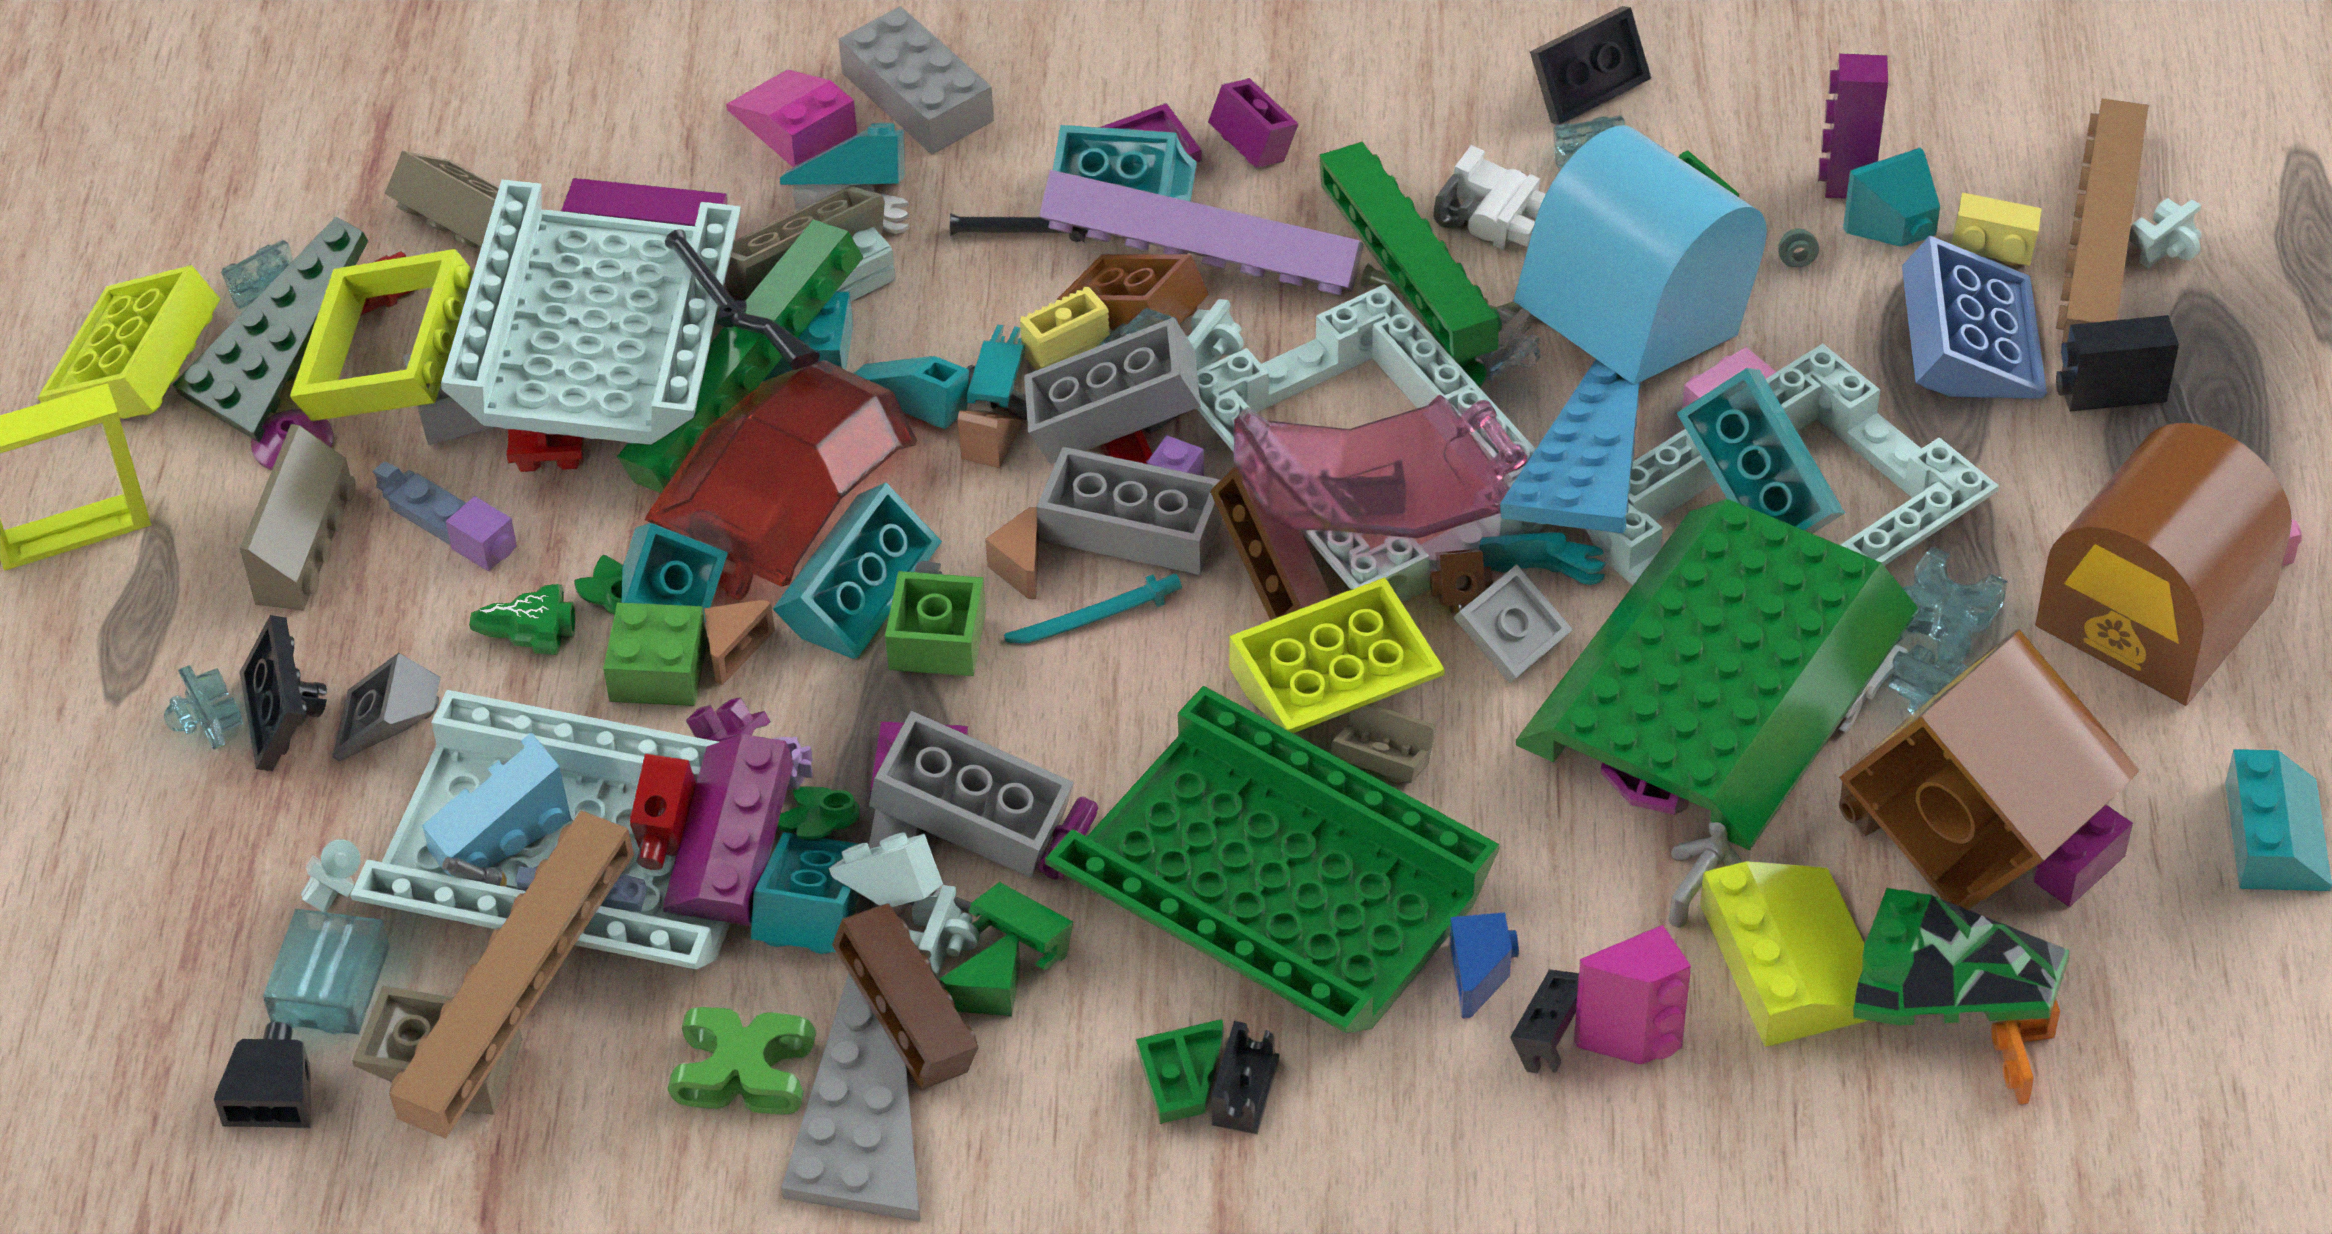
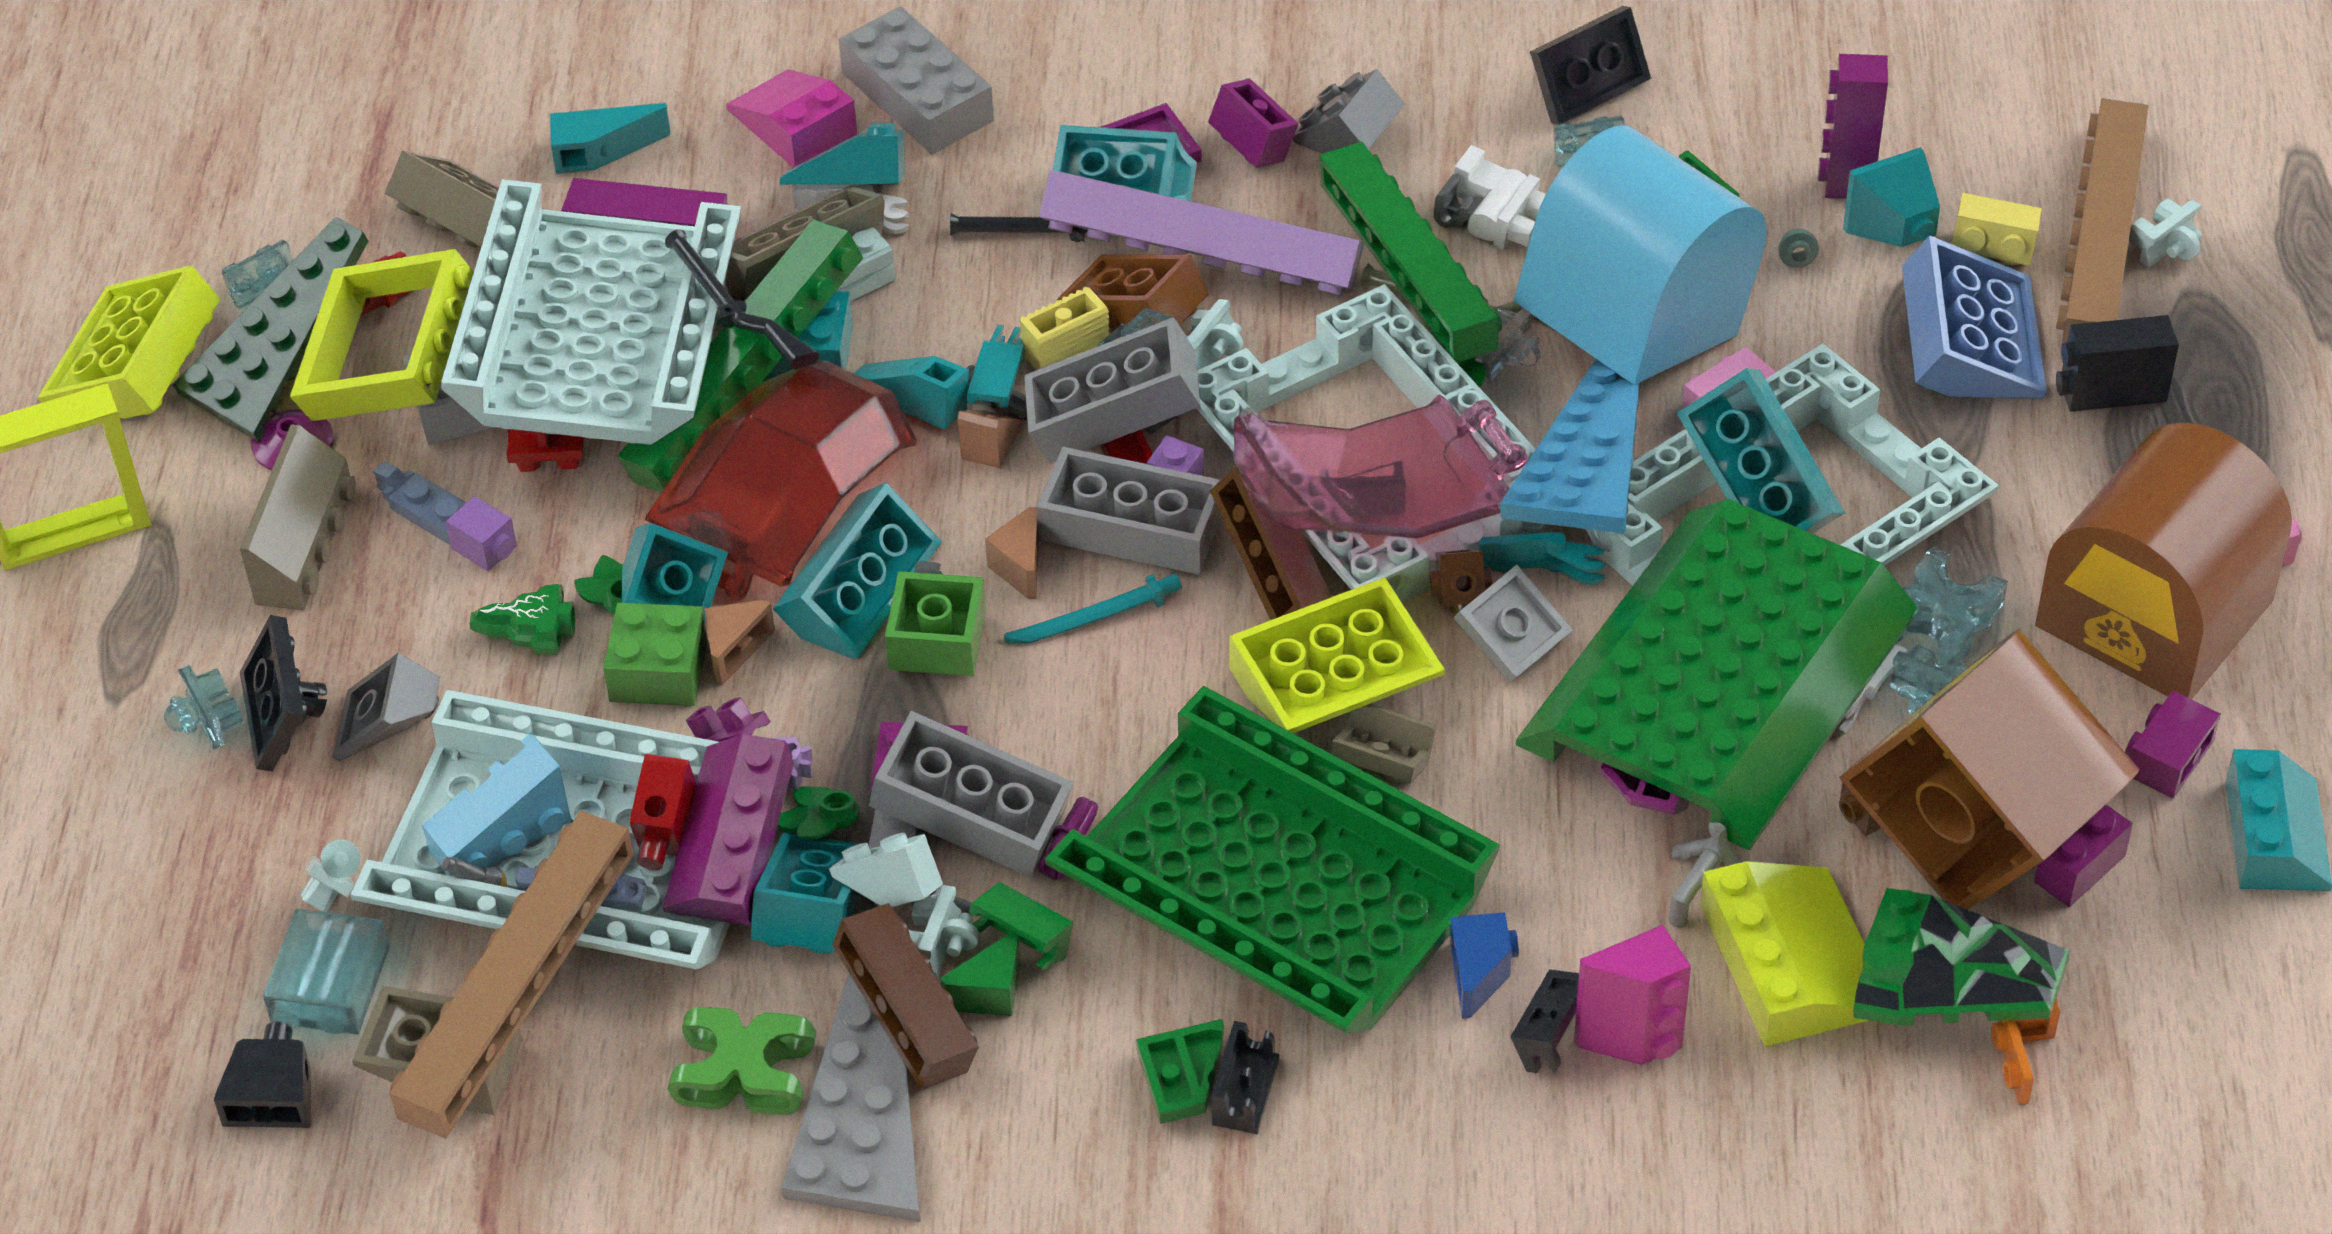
none -> teal slope [550,103,671,174]
none -> slope [1293,69,1405,154]
none -> magenta brick [2125,691,2221,799]

